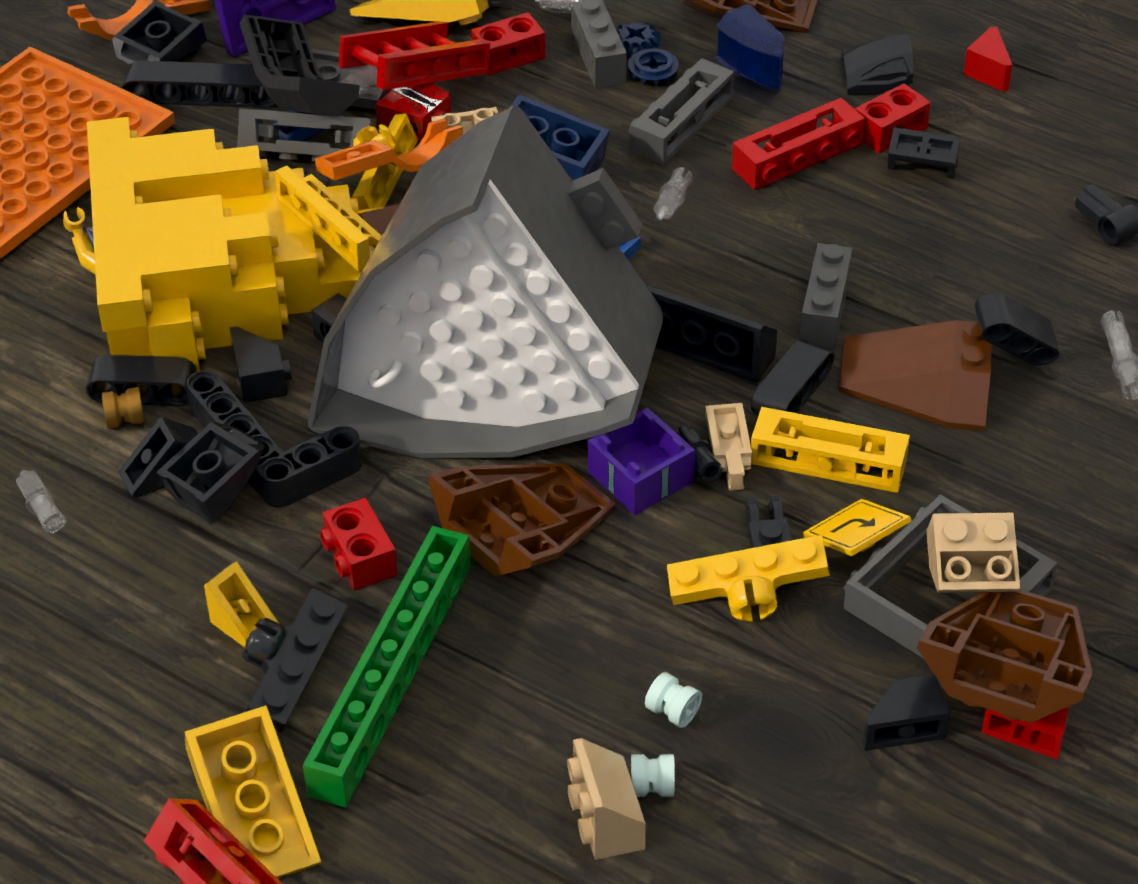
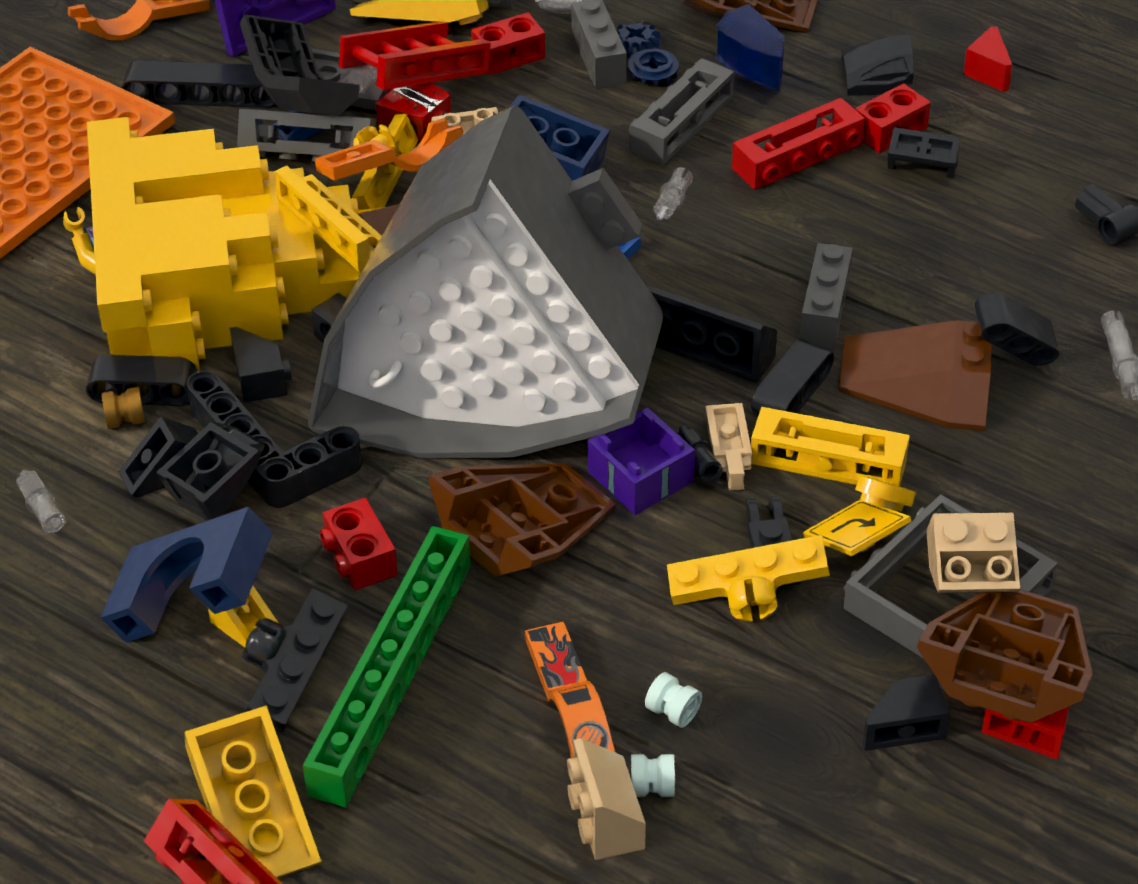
black slope [112,0,207,64] -> none
none -> dark blue arch [100,507,273,642]
none -> piece [525,621,615,758]
none -> yellow plate [855,475,916,512]

